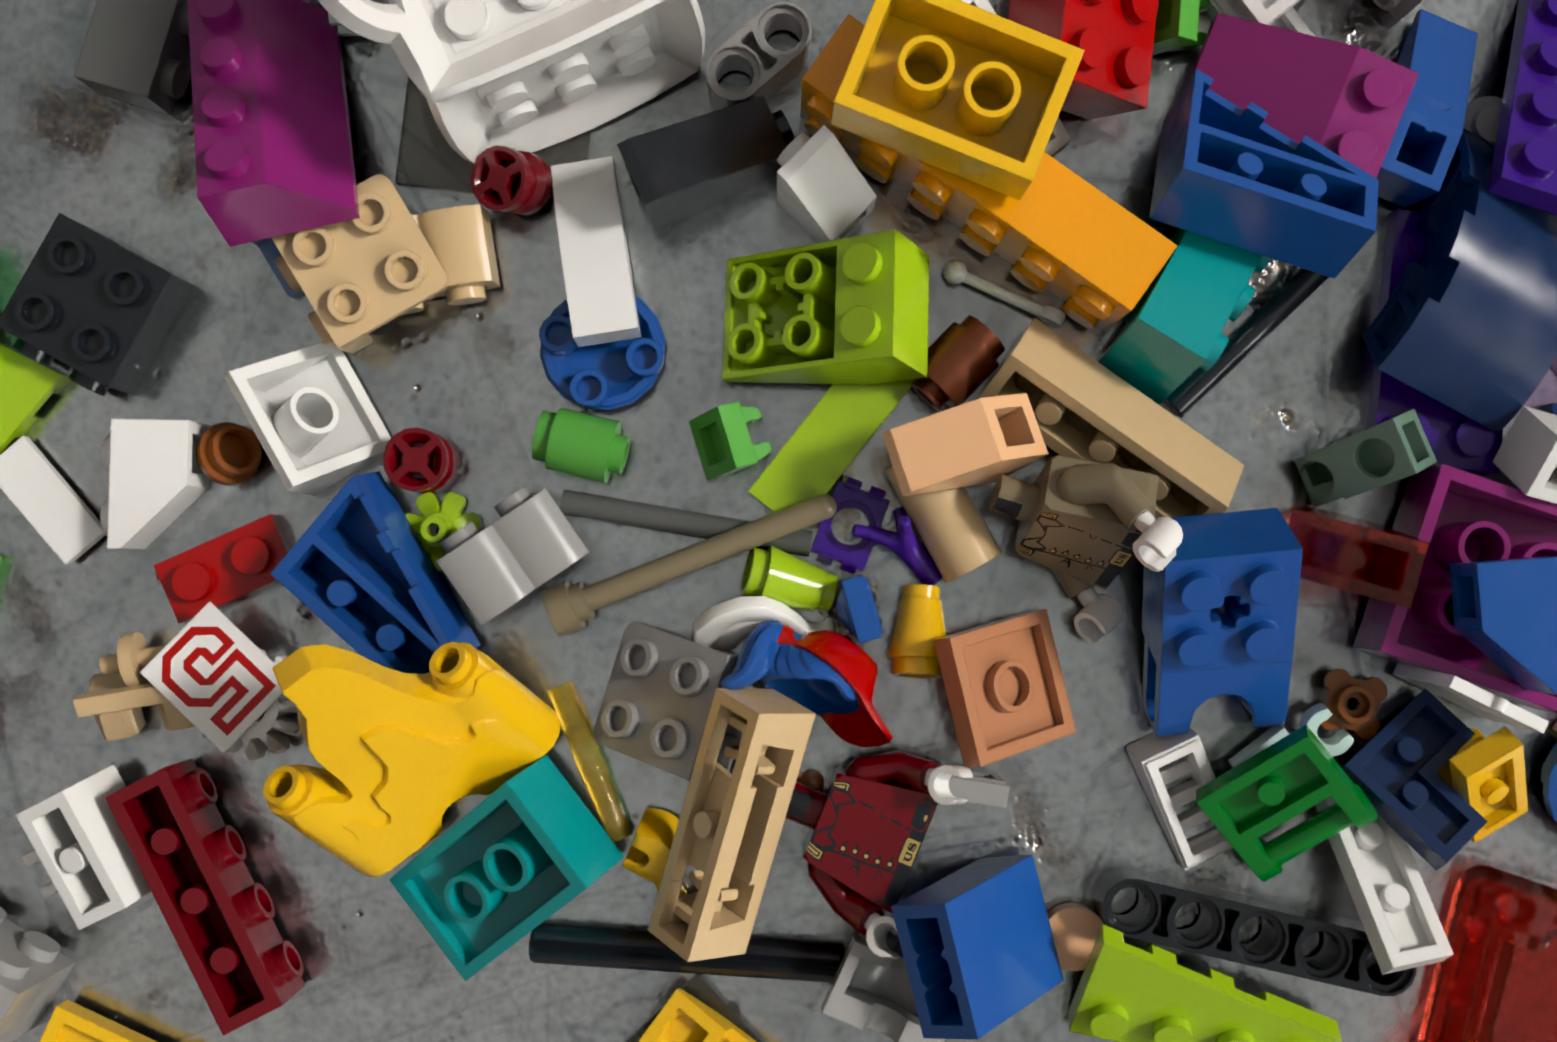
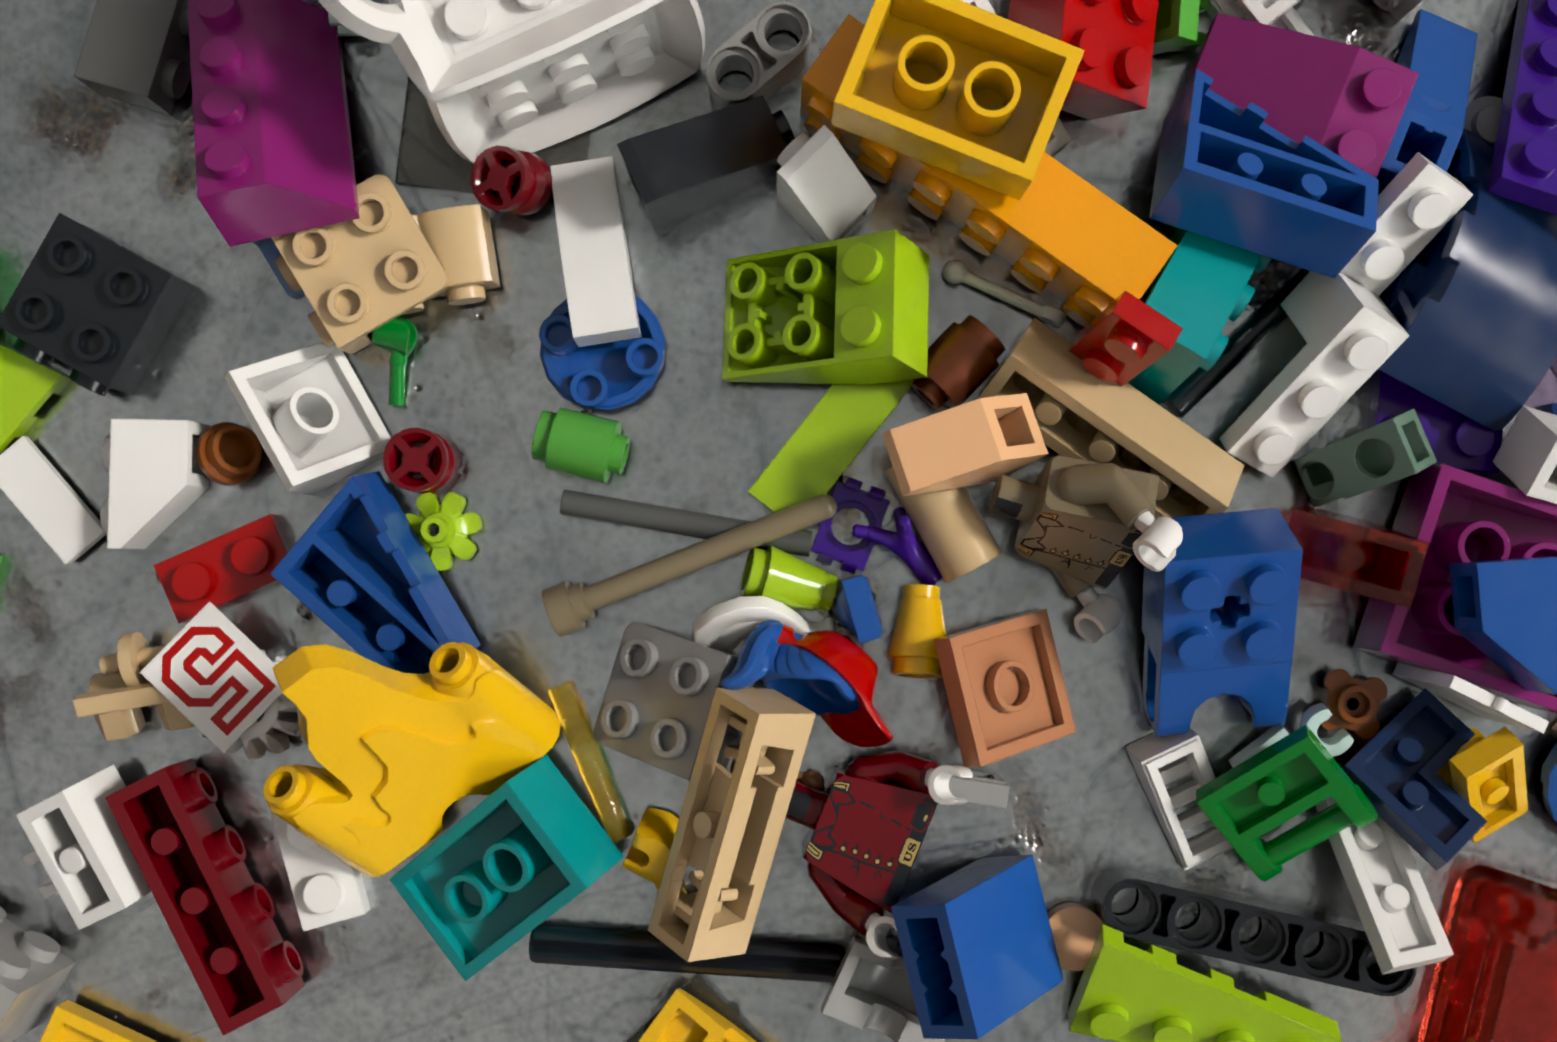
light grey brick [436,485,589,626] -> none
bright green tile [689,401,772,481] -> none
none -> white plate [270,810,371,932]
none -> green hand [372,317,418,406]
none -> red plate [1069,290,1183,386]
none -> white bracket [1219,152,1473,478]

